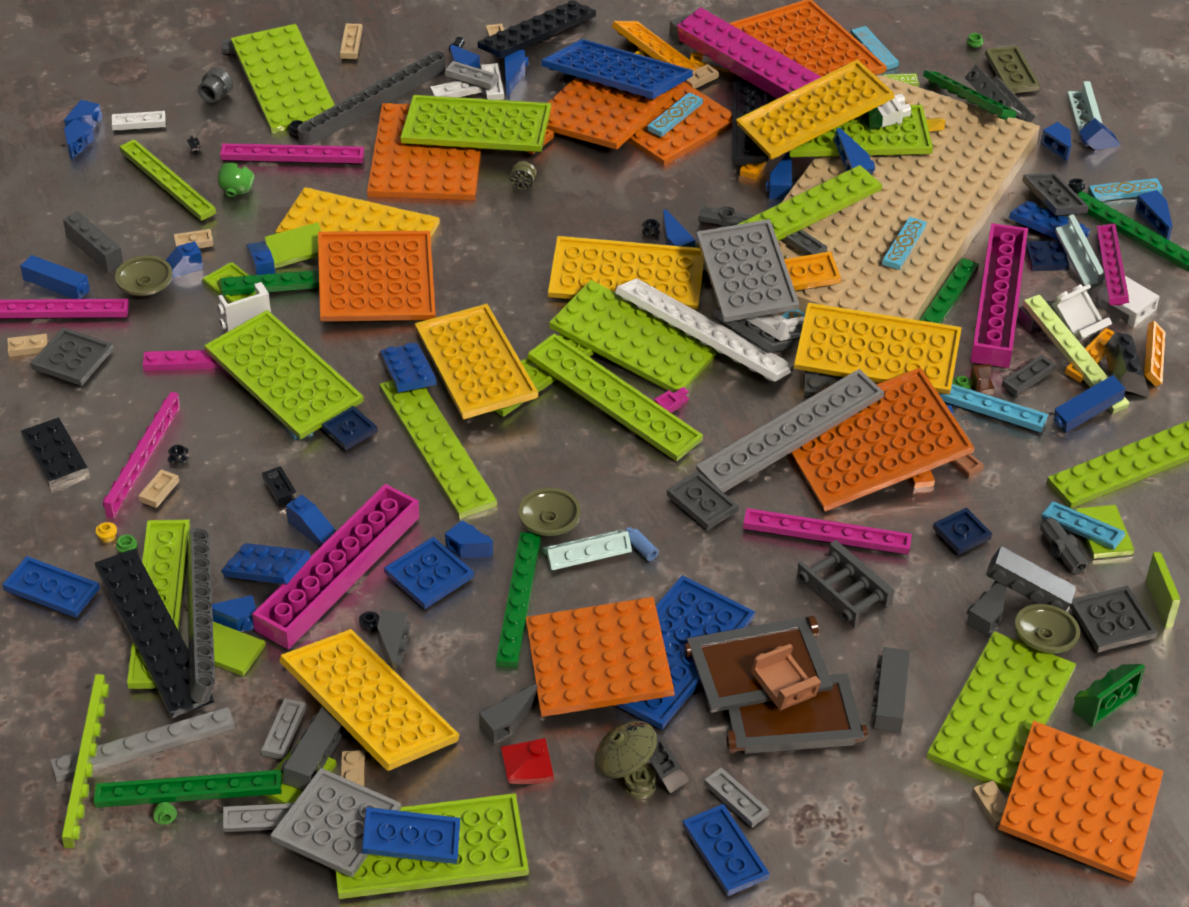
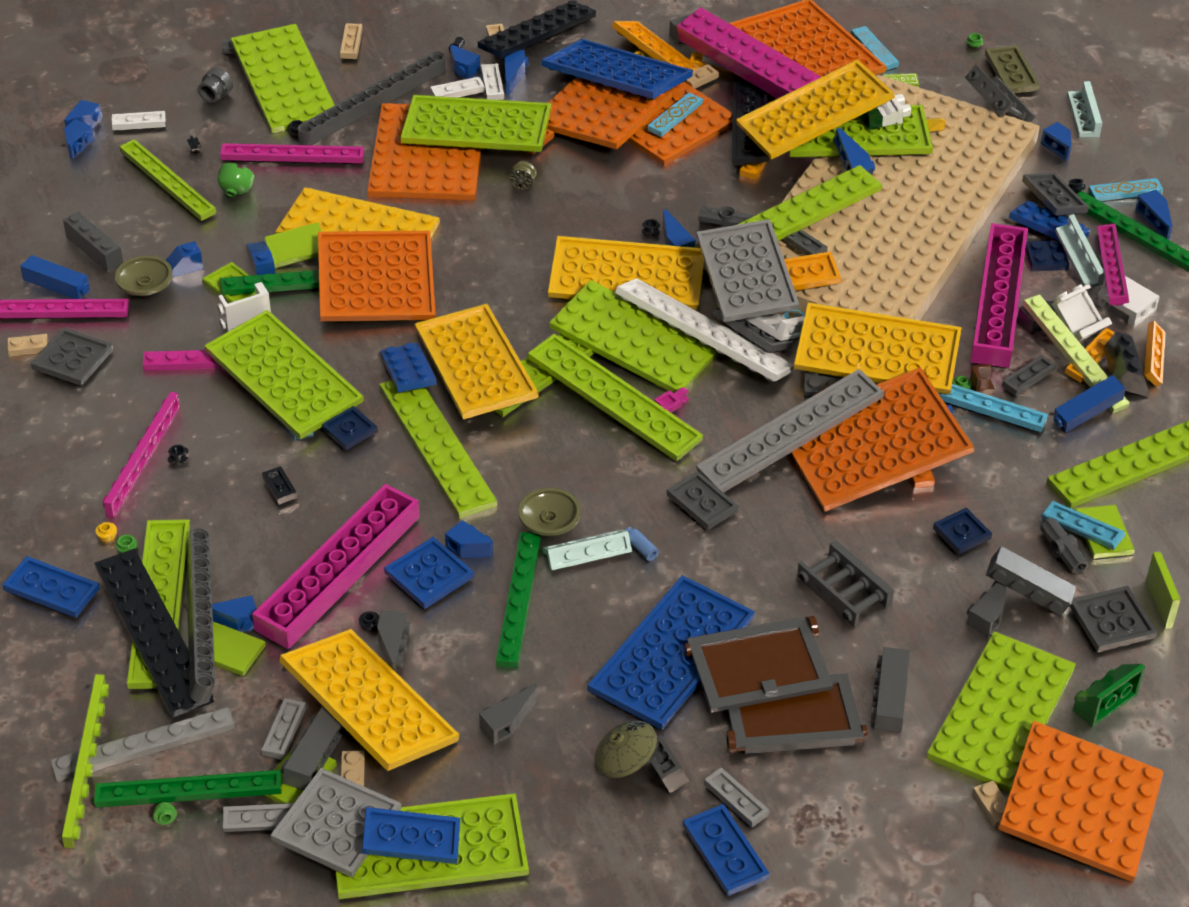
black plate [21,417,89,487] -> none
tan plate [138,469,179,508] -> none
tan plate [174,229,214,248] -> none
blue plate [221,543,311,585] -> none
blue slope [286,495,336,547] -> none
light grey plate [445,61,499,89] -> none
red plate [501,738,555,784] -> none
orange plate [526,597,675,717] -> none
olive wheel [624,763,656,799] -> none
dark pink plate [743,508,912,555] -> none
nougat panel [750,644,821,710] -> none
blue slope [766,152,792,200] -> none
medium azure tile [882,217,927,270] -> none
green plate [920,258,979,324] -> none
green plate [923,70,1017,120] -> none
nougat tile [950,454,984,478] -> none
olive dish [1014,604,1080,653] -> none
blue slope [1079,118,1121,150] -> none

